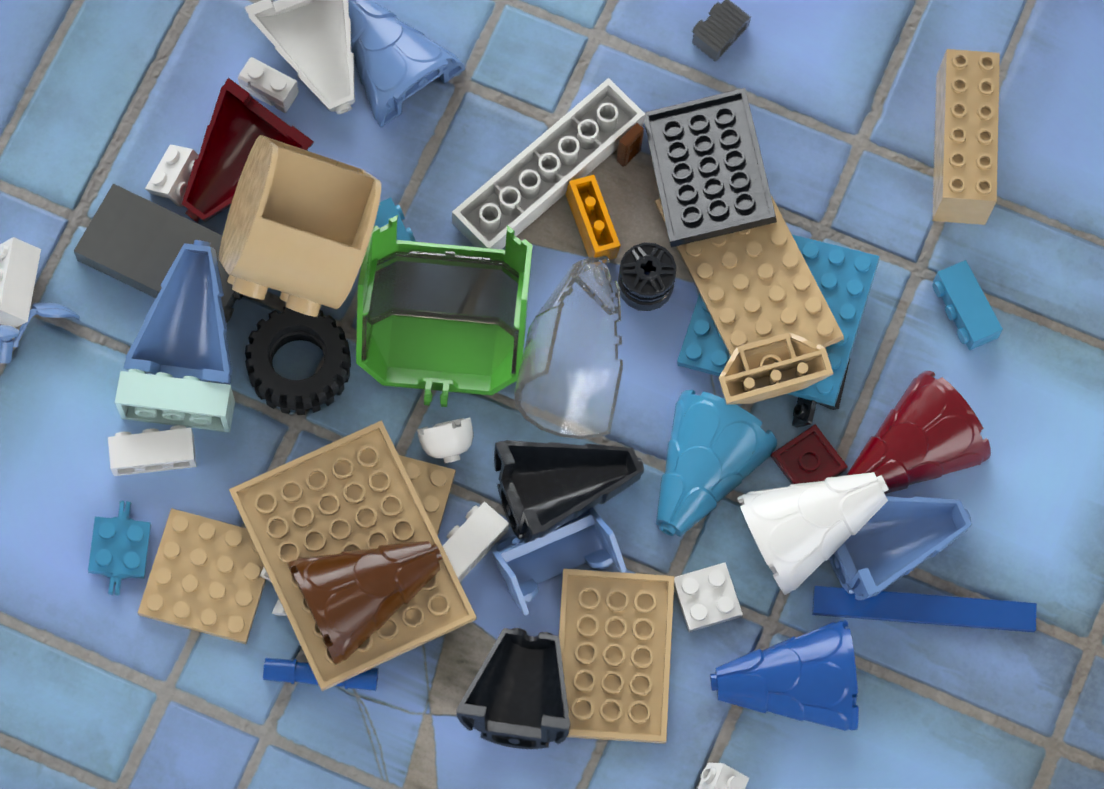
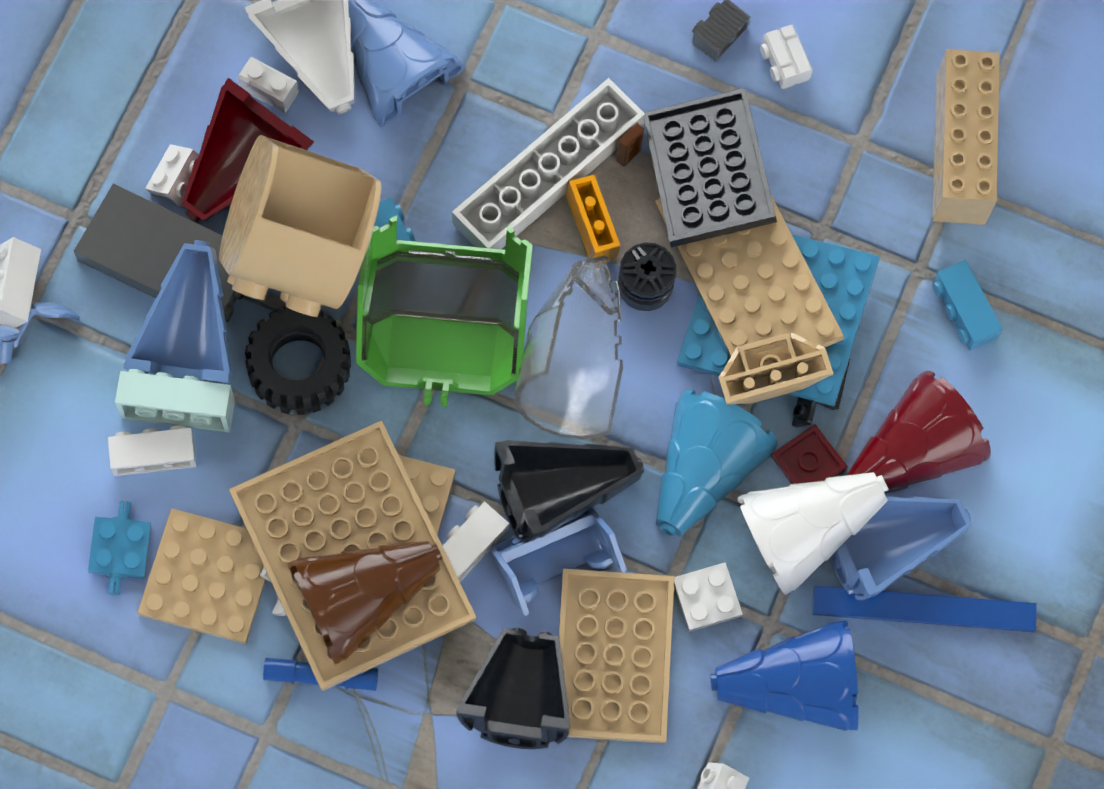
white cylinder [417,417,474,463] -> none
none -> white brick [760,24,813,89]

